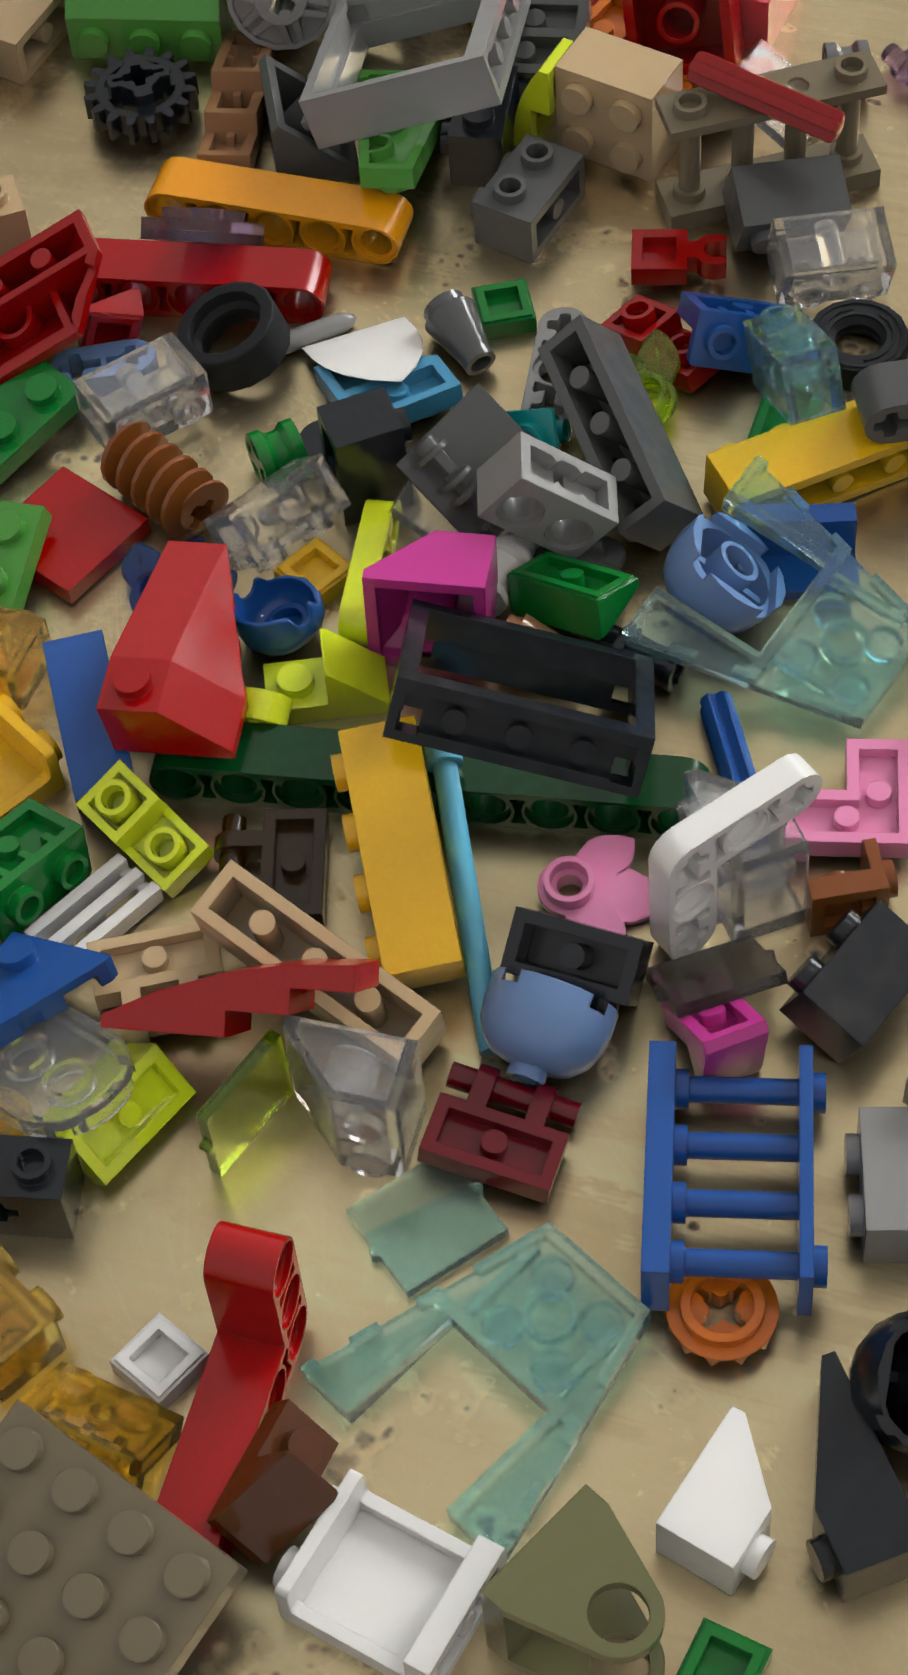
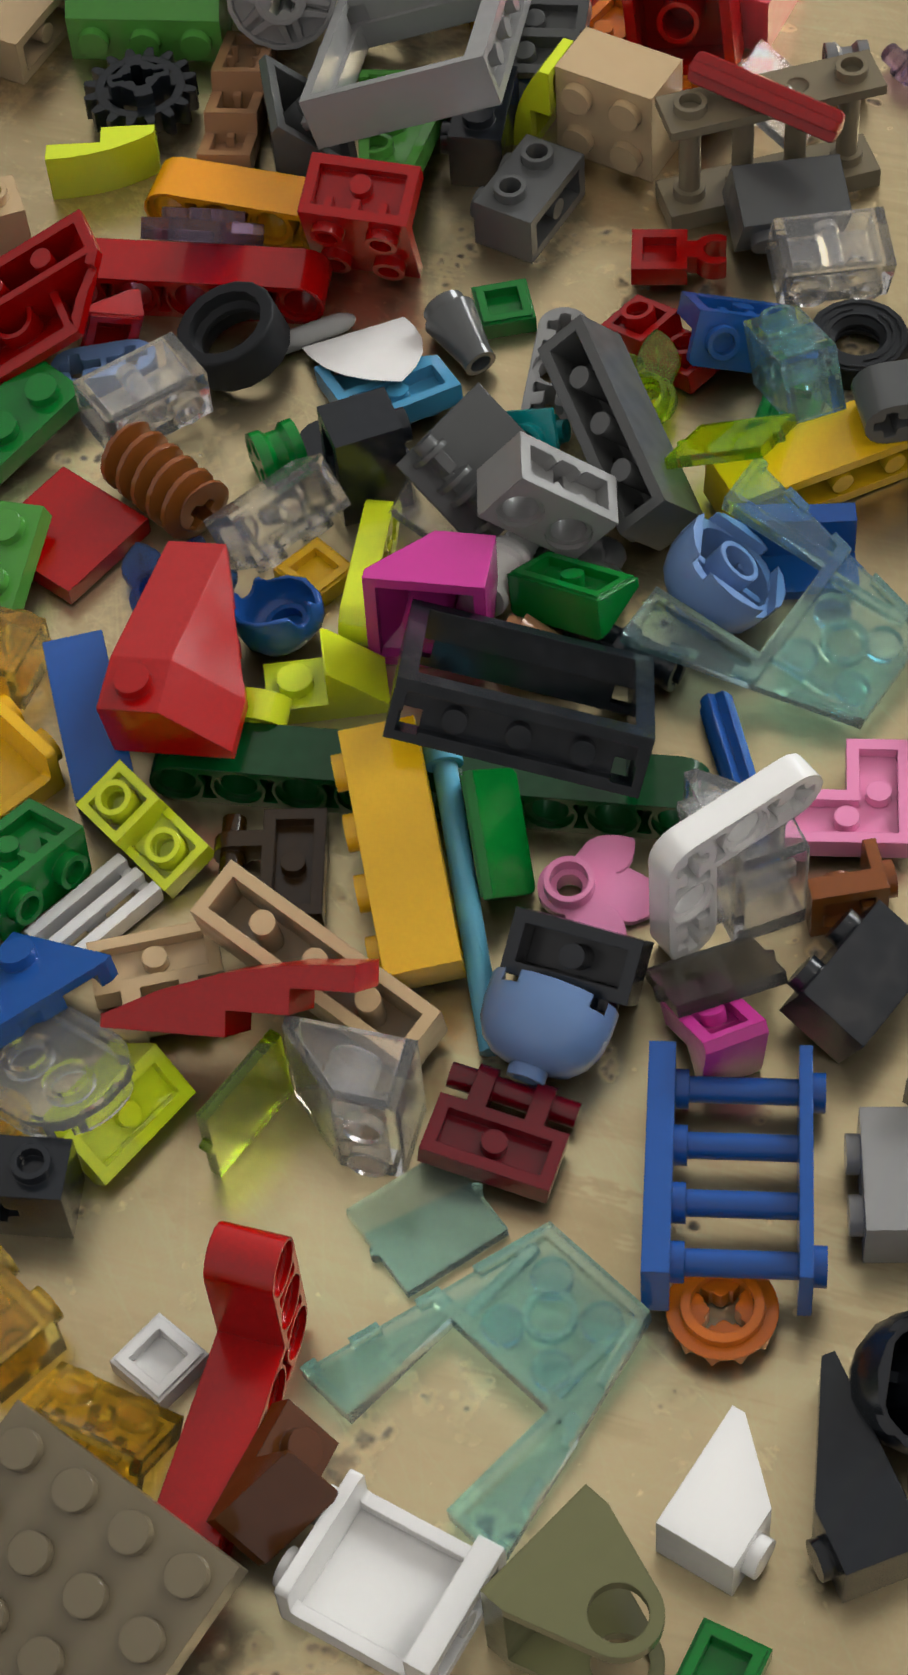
none -> neon yellow slope [45,124,162,200]
none -> red bracket [297,152,424,281]
none -> green slope [460,768,535,901]
none -> clear neon green piece [664,413,797,469]

